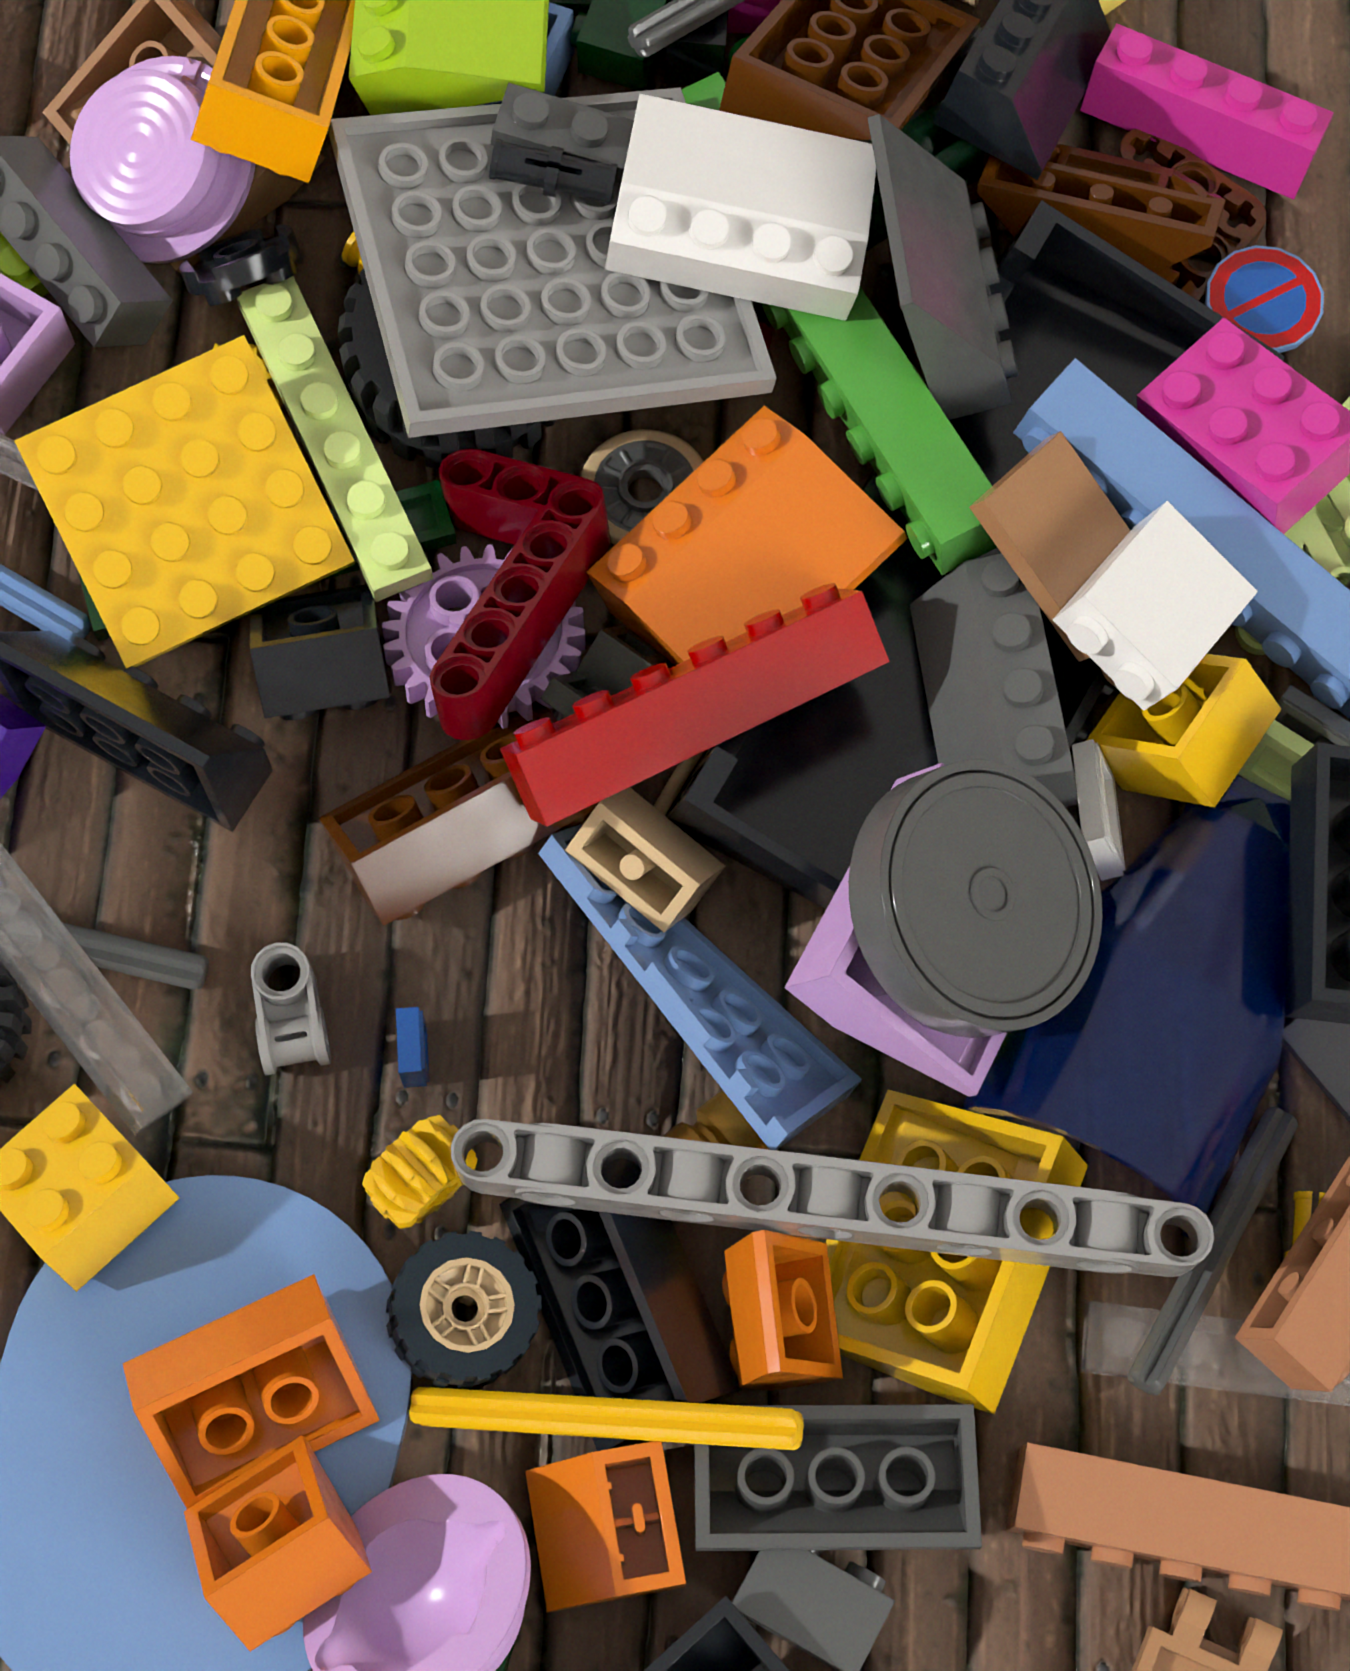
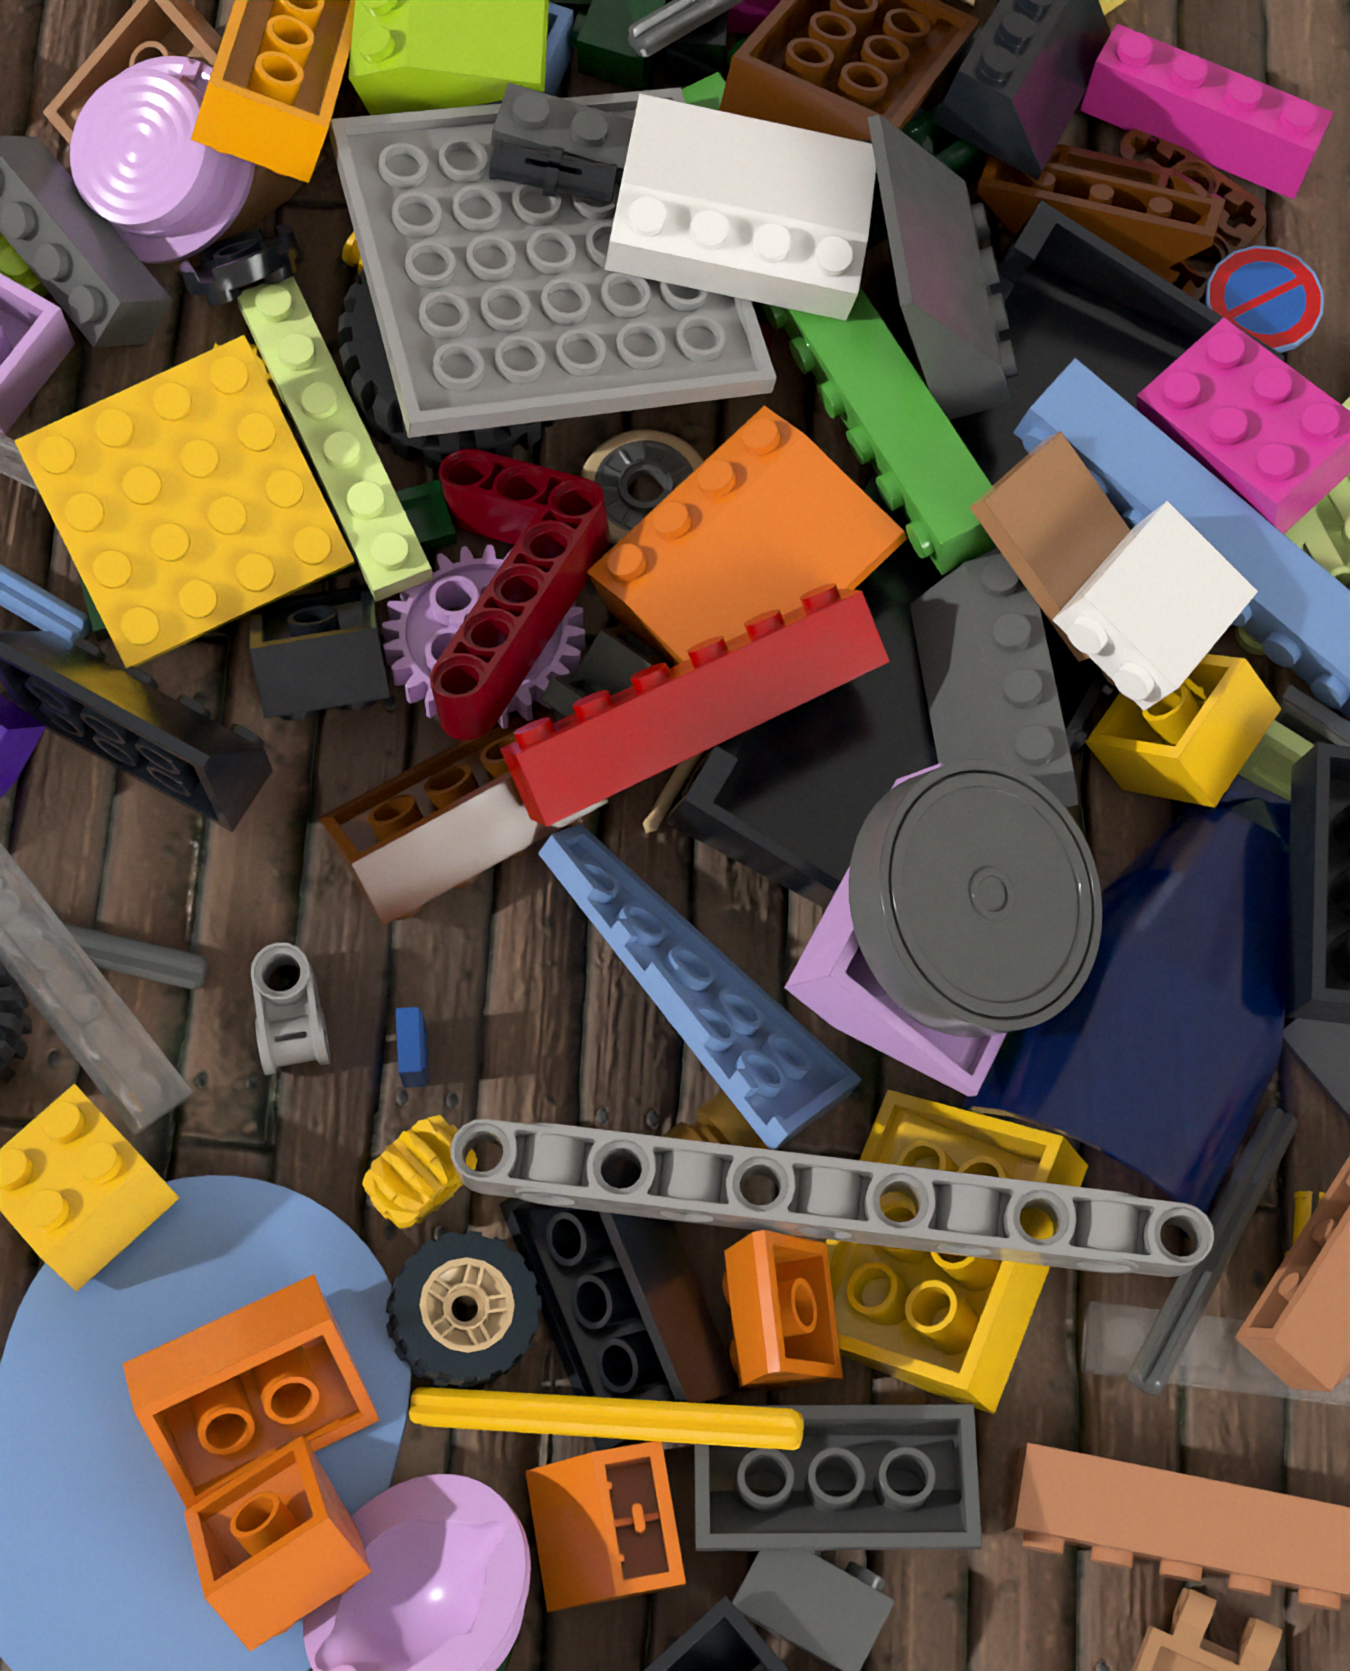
tan brick [565,787,725,932] -> none
white tile [1072,739,1126,881] -> none

